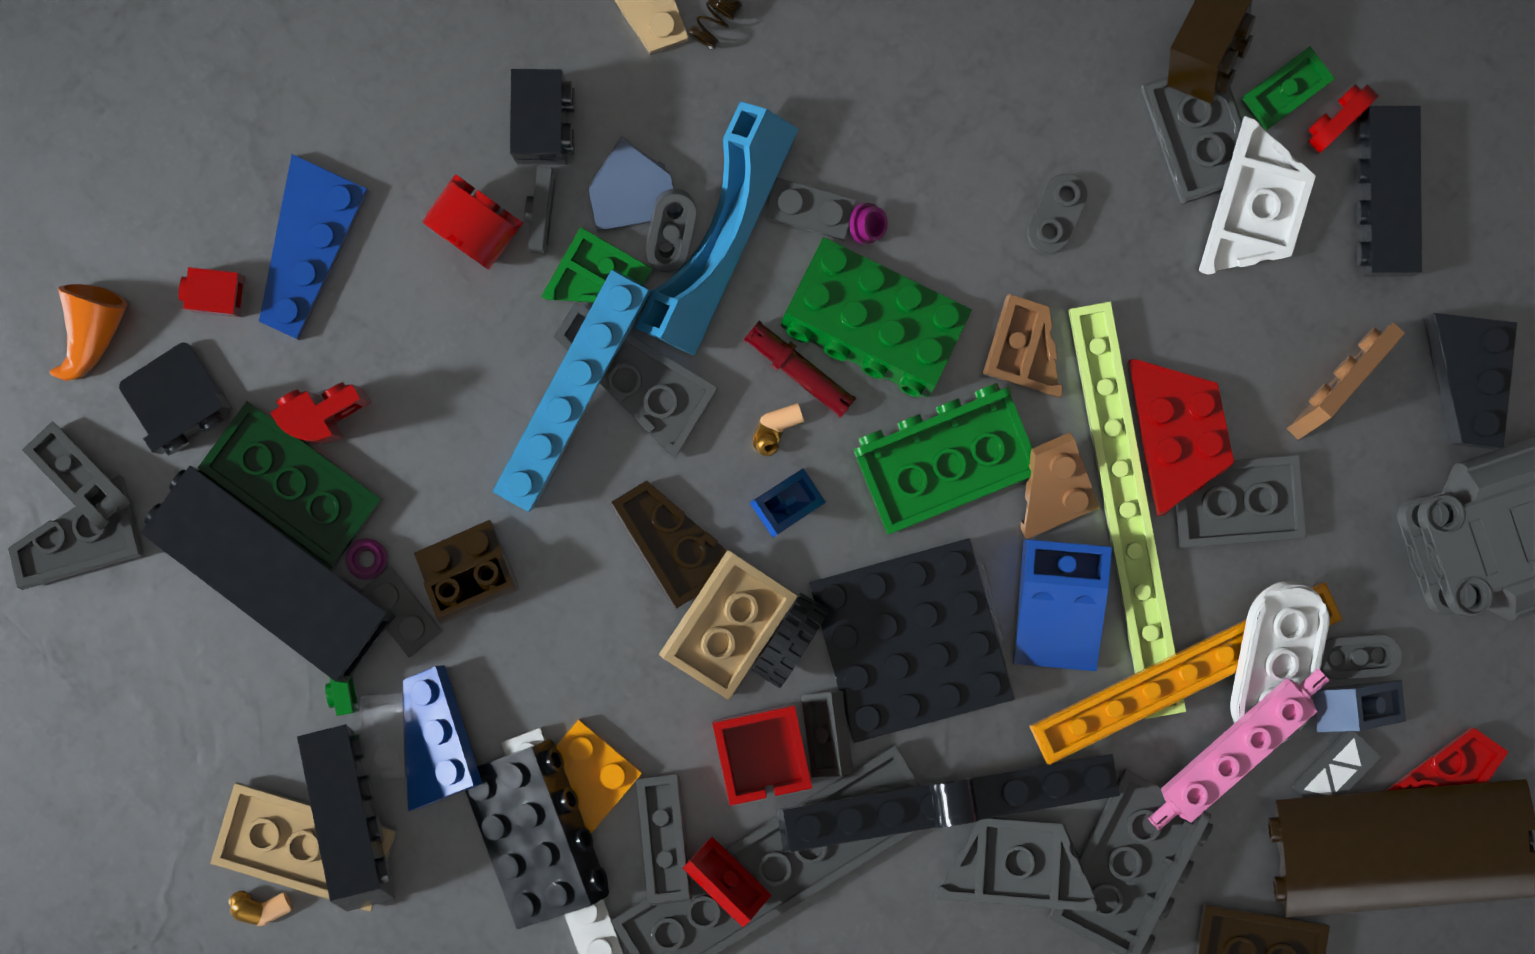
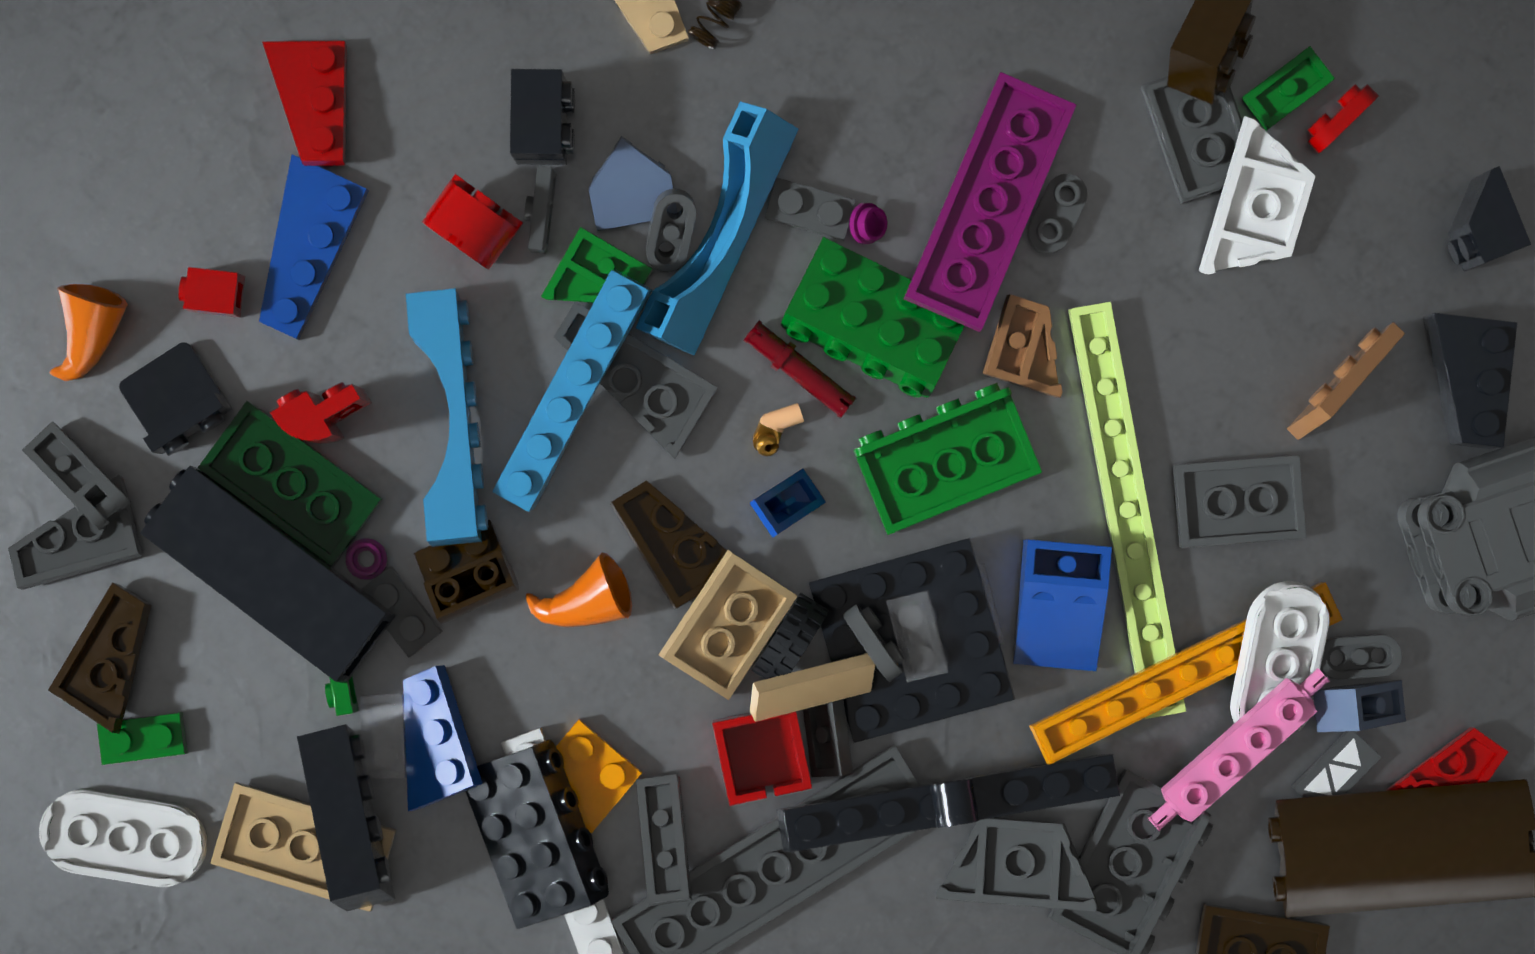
arm [229,891,294,926] -> none
red plate [683,837,772,927] -> none
medium nougat wing [1020,432,1100,539] -> none
red wing [1127,359,1234,517] -> none
black brick [1355,106,1422,277] -> none
none -> white tile [39,789,207,887]
none -> dark brown wing [48,583,152,734]
none -> green plate [97,712,188,765]
none -> red wing [262,41,347,166]
none -> dark azure arch [406,288,488,547]
none -> orange hat [525,552,632,627]
none -> tan tile [750,653,875,722]
none -> dark grey plate [843,604,906,682]
none -> clear plate [886,590,949,683]
none -> magenta plate [904,72,1076,332]
none -> black slope [1448,166,1531,271]

